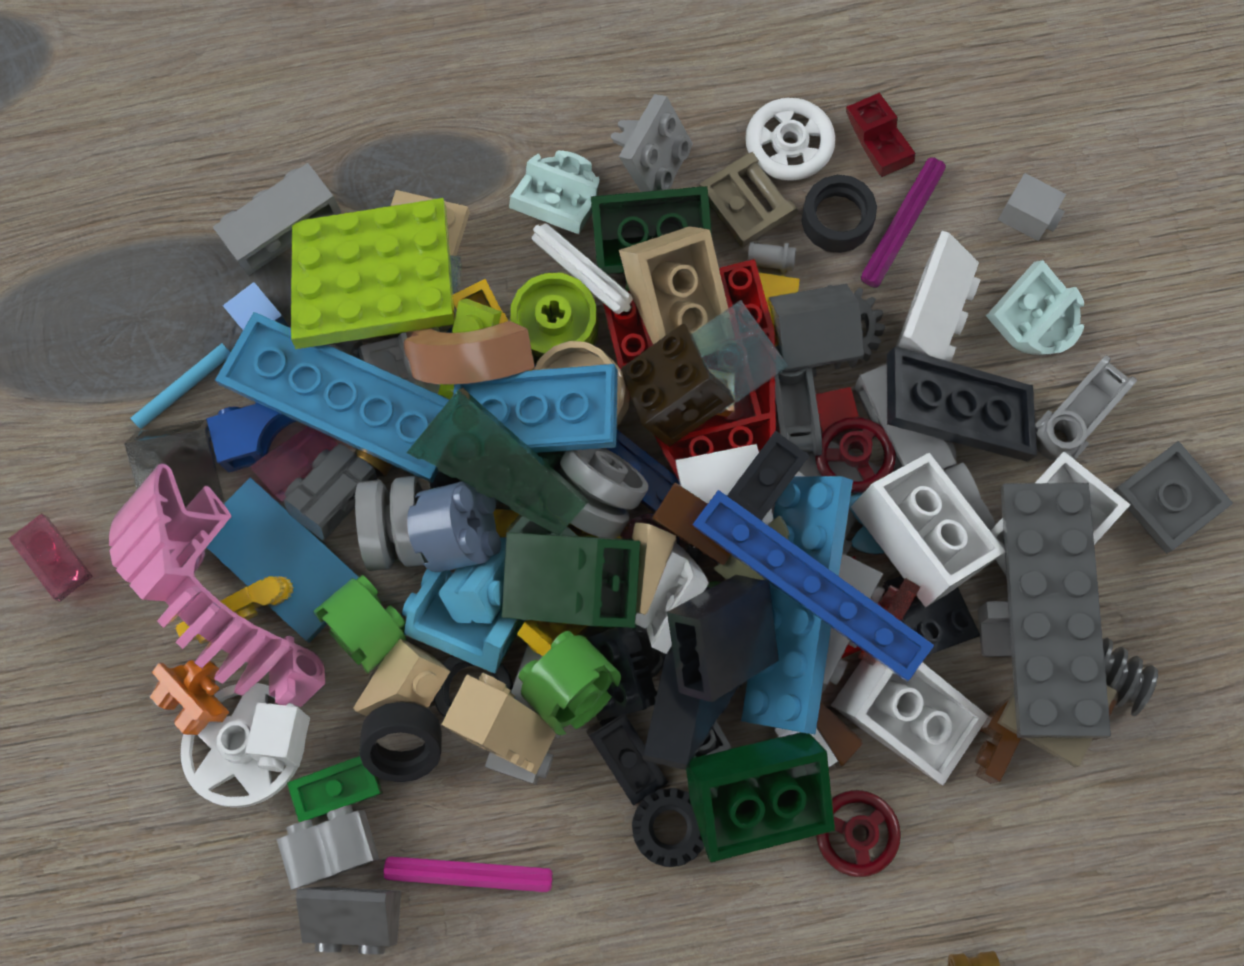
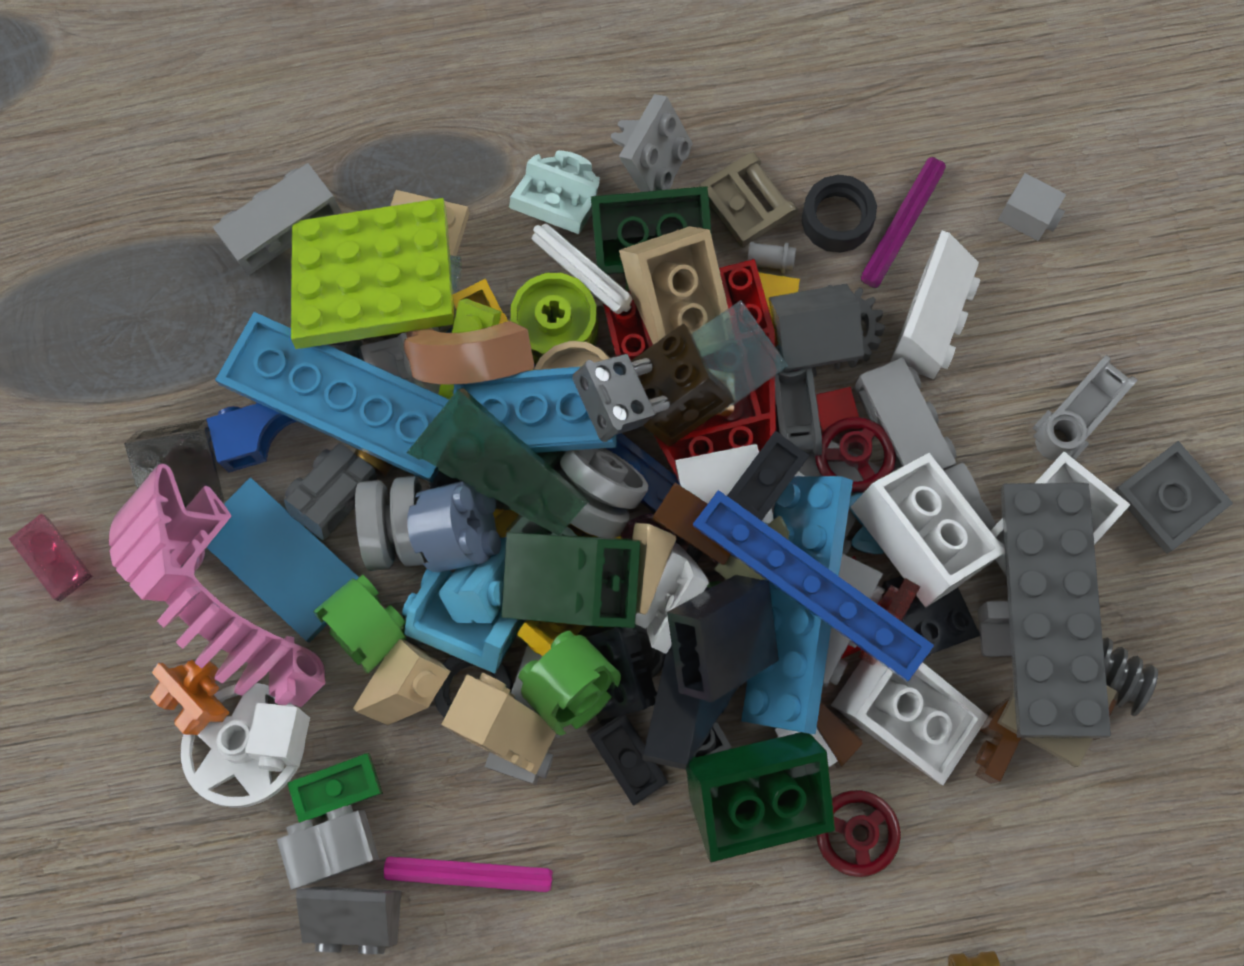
medium azure bar [131,343,231,429] -> none
yellow hinge [175,576,294,644] -> none
light blue brick [223,282,290,330] -> none
clear pink slope [250,426,337,501] -> none
black tyre [359,702,442,782] -> none
black tyre [632,788,704,867] -> none
white plate [746,98,835,181] -> none
dark red slope [846,92,916,177] -> none
black plate [887,346,1037,462] -> none
light aqua slope [986,260,1084,355] -> none
none -> dark grey piece [572,354,669,442]

